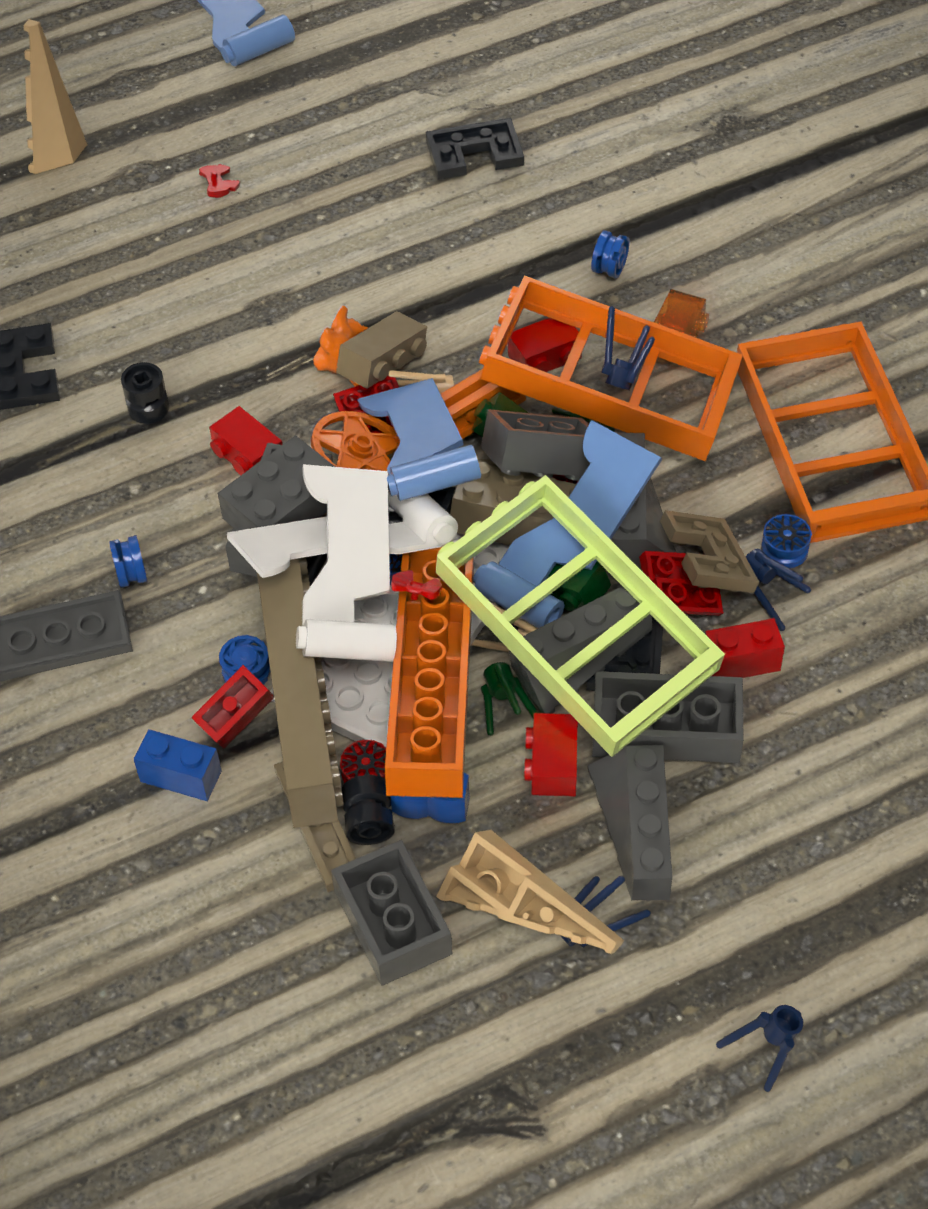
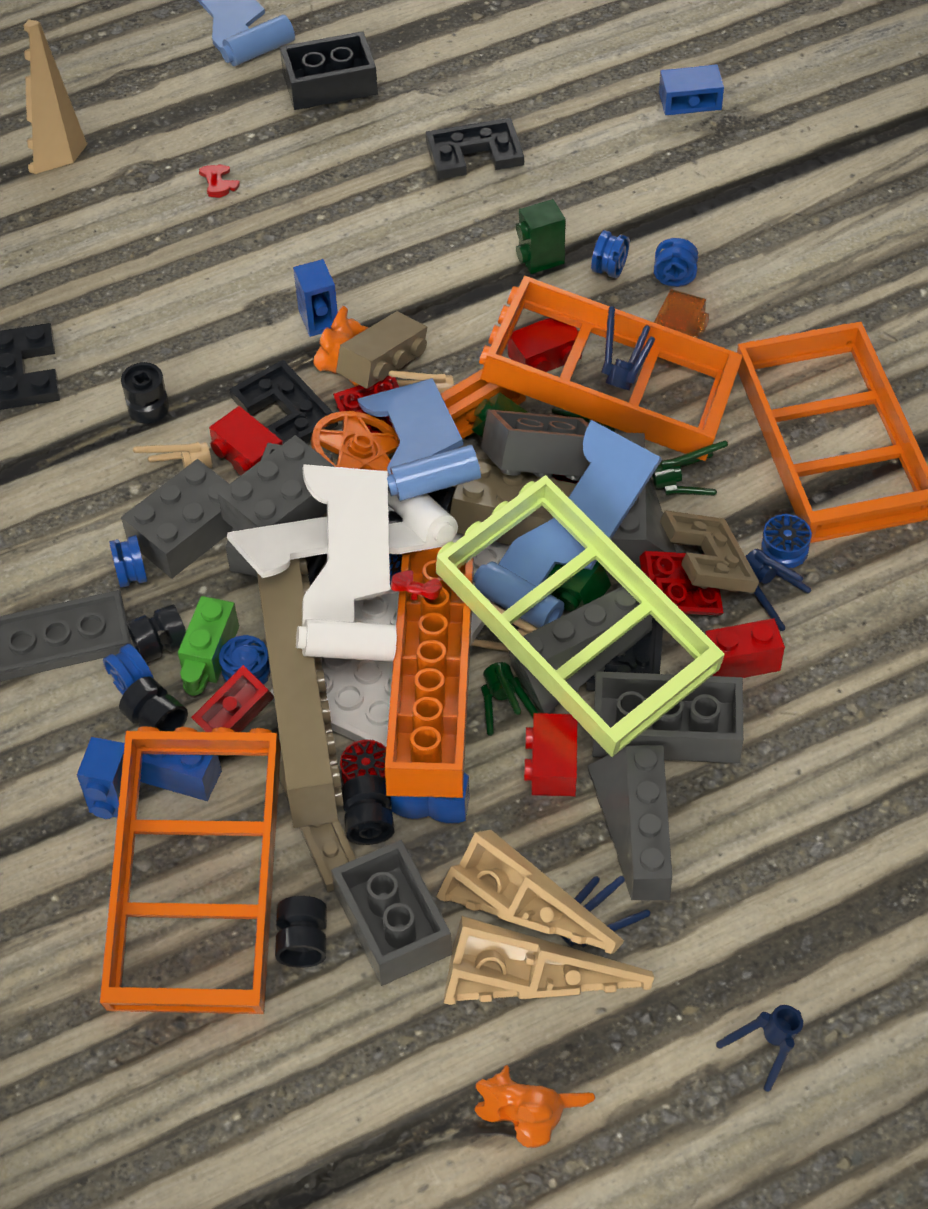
none -> blue brick [77,737,125,819]
none -> orange window [100,726,281,1014]
none -> blue wheel [103,643,154,695]
none -> black wheel [119,676,188,731]
none -> dark grey brick [121,459,233,578]
none -> black wheel [126,604,186,663]
none -> tan plant [133,442,212,468]
none -> bright green brick [178,596,239,696]
none -> black plate [229,360,338,444]
none -> black wheel [275,896,327,968]
none -> black brick [280,31,378,110]
none -> blue brick [293,259,338,337]
none -> tan wedge [444,916,654,1005]
none -> orange animal [475,1065,595,1148]
none -> dark green brick [516,199,566,274]
none -> dark green plant [652,440,728,496]
none -> blue wheel [654,238,698,287]
none -> blue brick [659,64,724,116]

